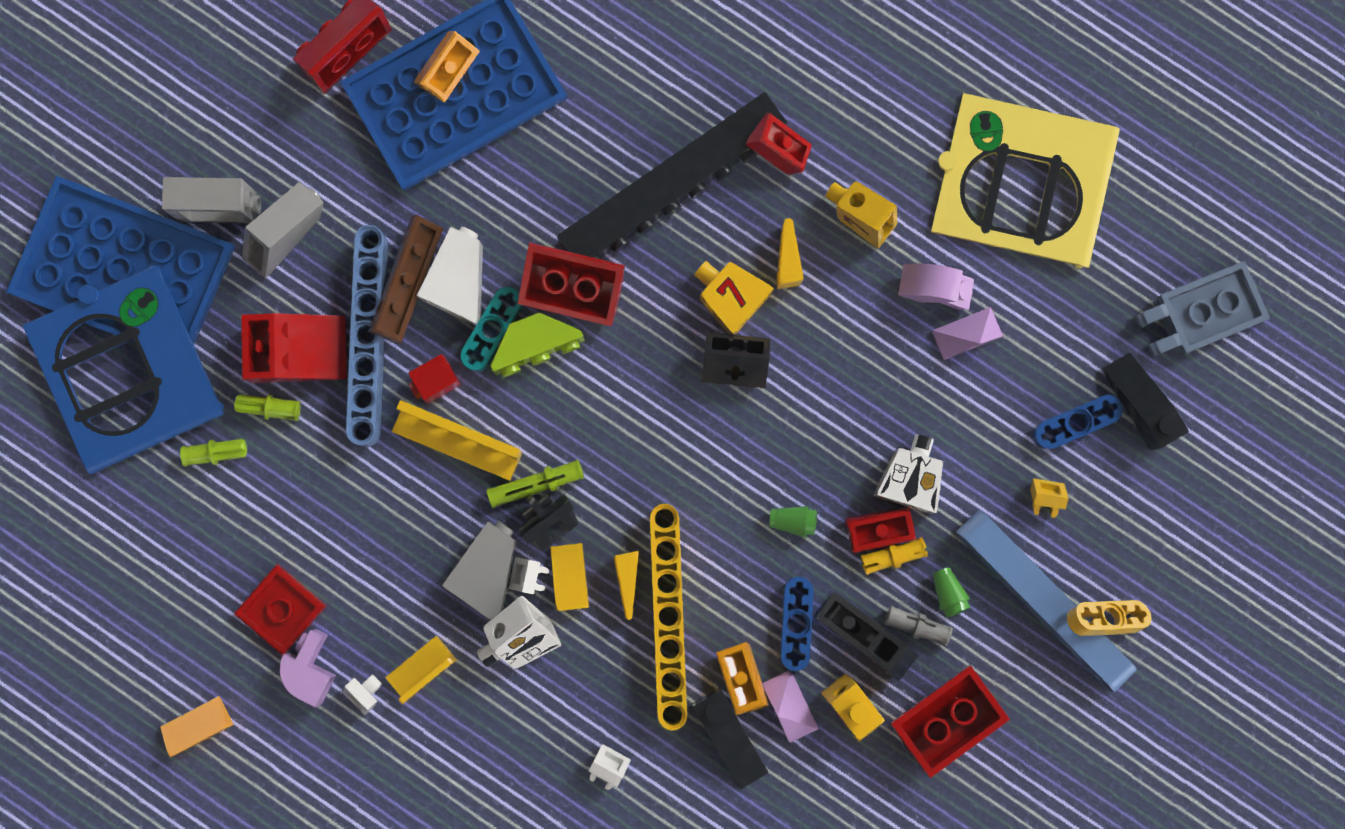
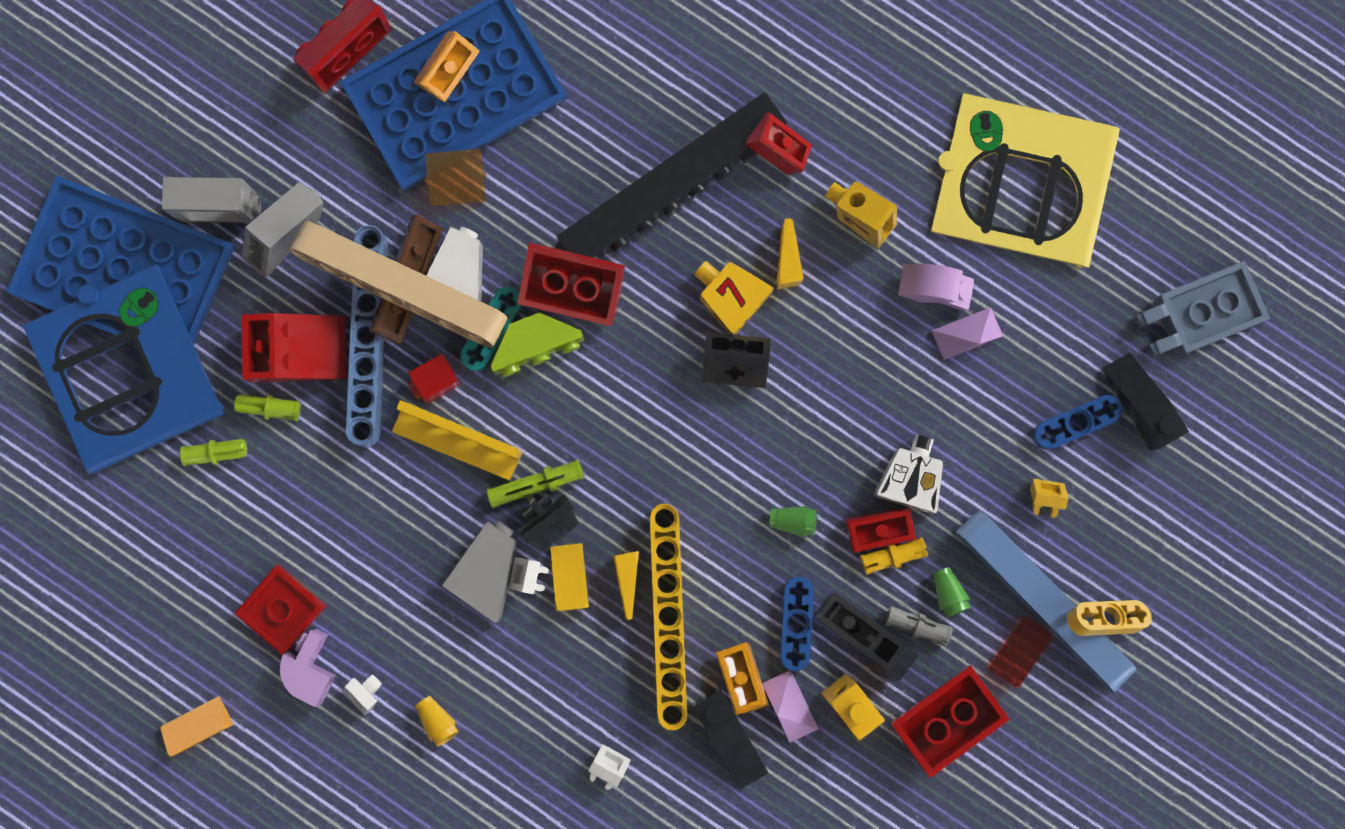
yellow panel [385,635,458,704] -> none
white torso [477,596,561,668] -> none
none -> tan beam [289,221,508,348]
none -> yellow cone [415,696,459,747]
none -> clear orange piece [424,149,487,206]
none -> clear red slope [987,616,1054,689]

